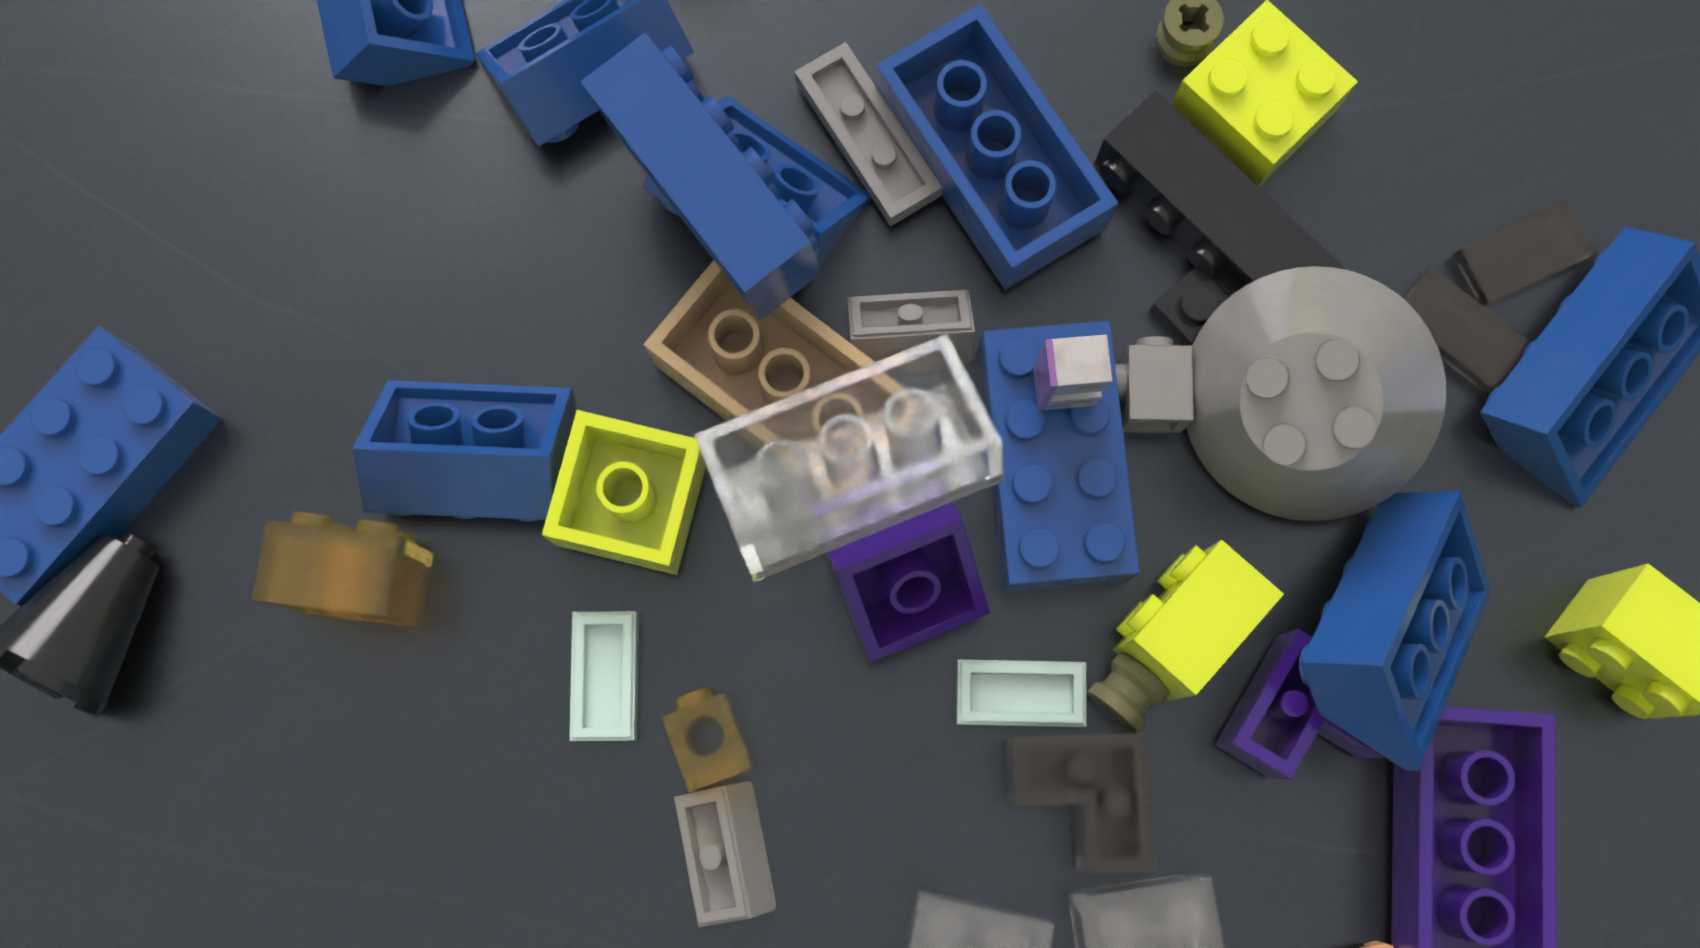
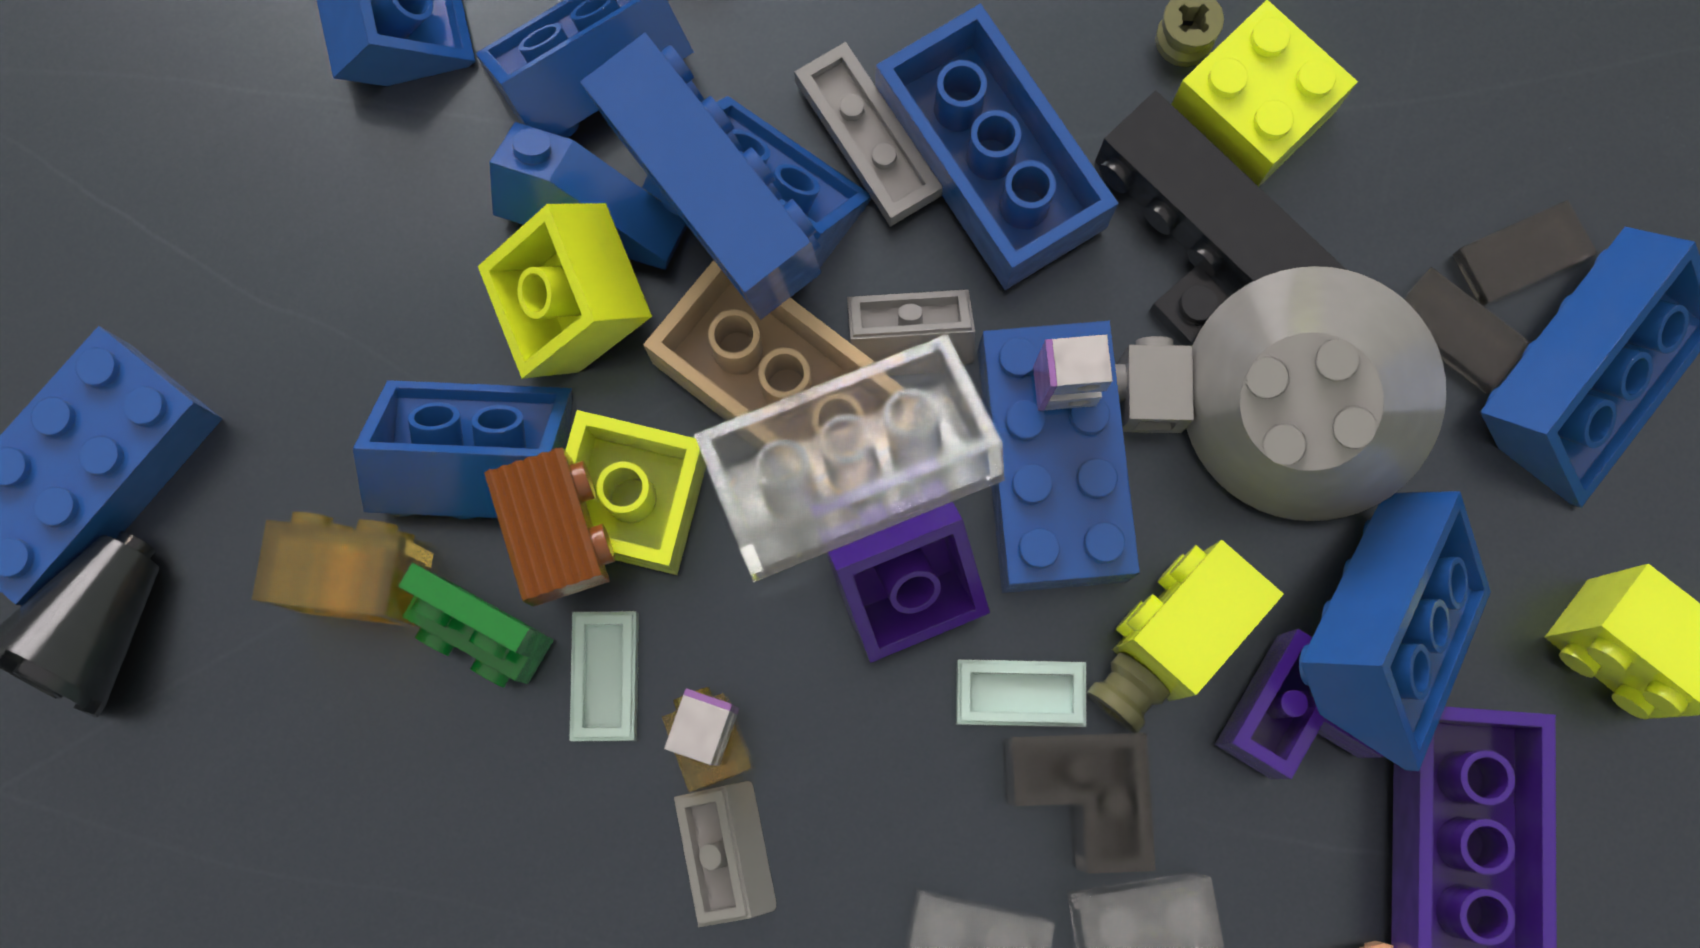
none -> green plate [398,563,554,688]
none -> neon yellow brick [478,203,652,379]
none -> dark orange brick [484,447,615,607]
none -> blue slope [489,122,687,270]
none -> flat silver piece [664,688,740,766]

